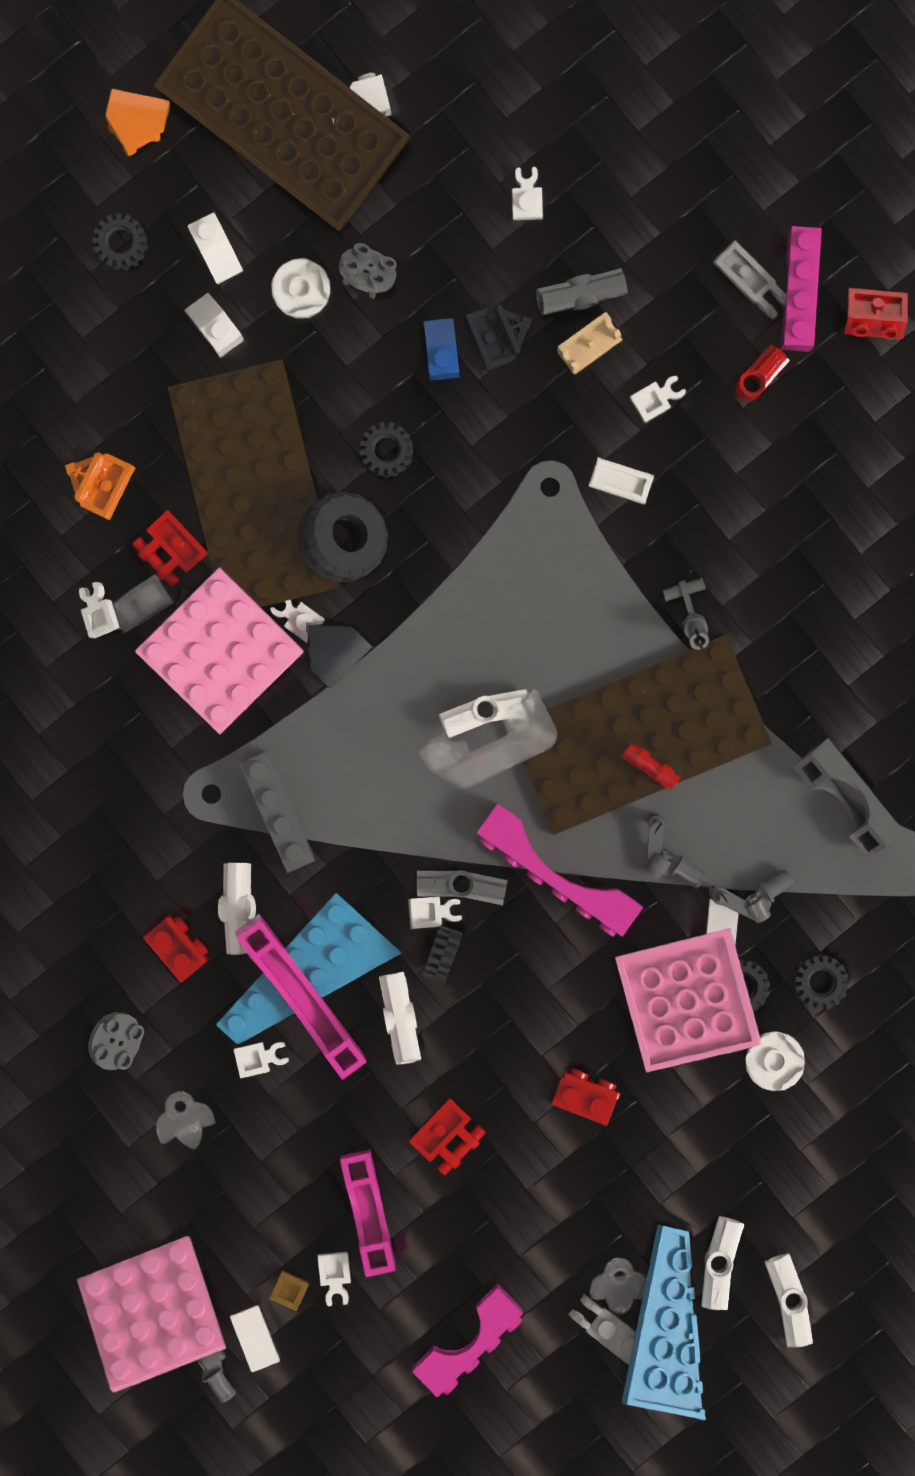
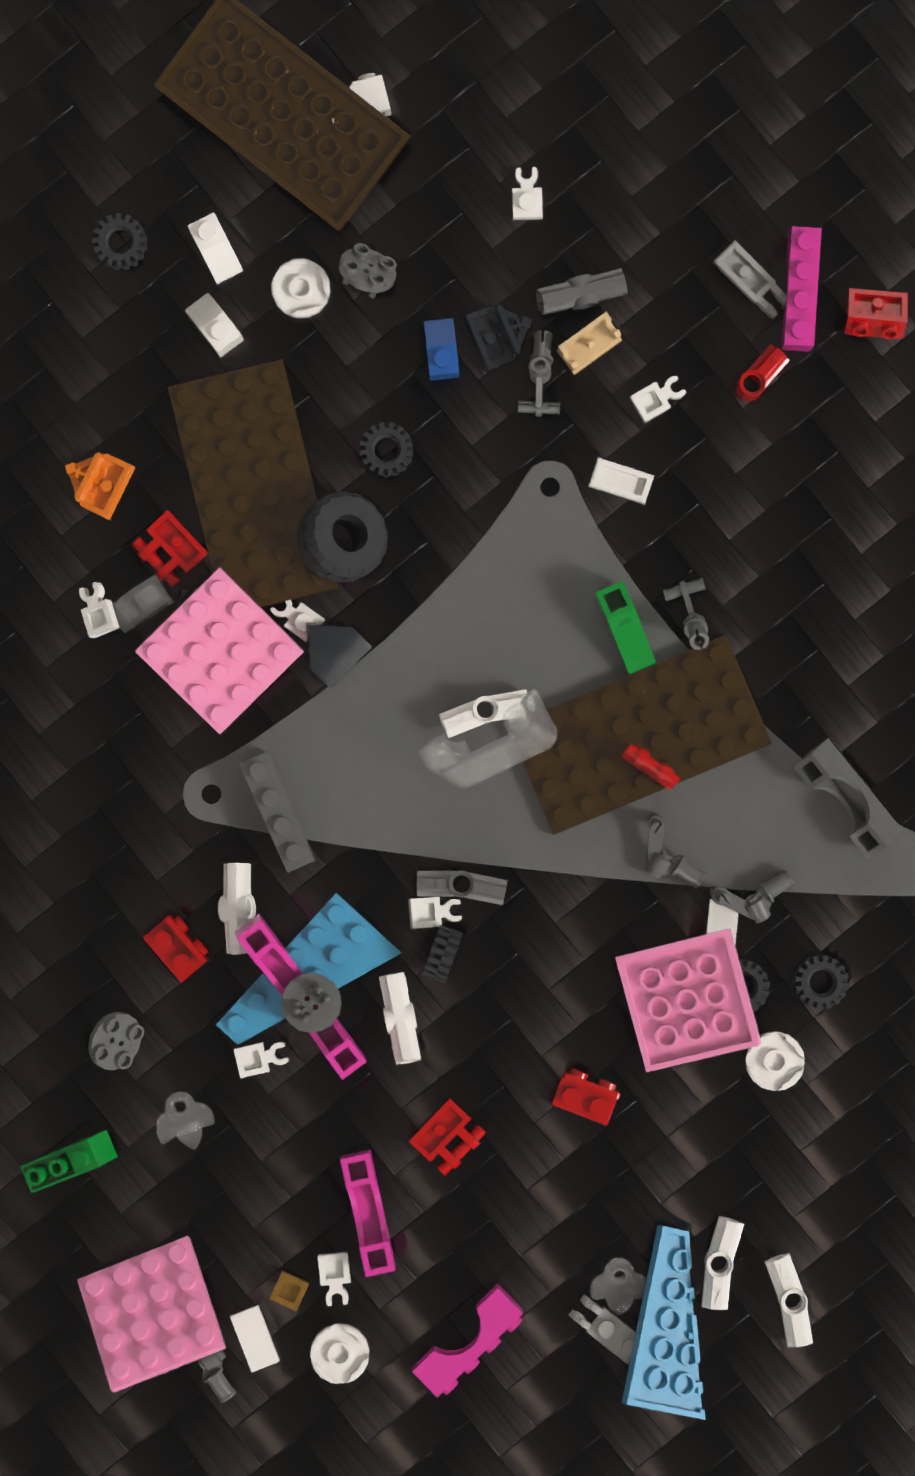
orange slope [106,89,170,157] -> none
dark pink arch [477,803,643,937] -> none
none -> green slope [20,1130,118,1194]
none -> dark grey plate [281,972,341,1033]
none -> white tile [310,1323,369,1384]
none -> dark grey pin [518,330,560,416]
none -> green slope [594,580,657,675]

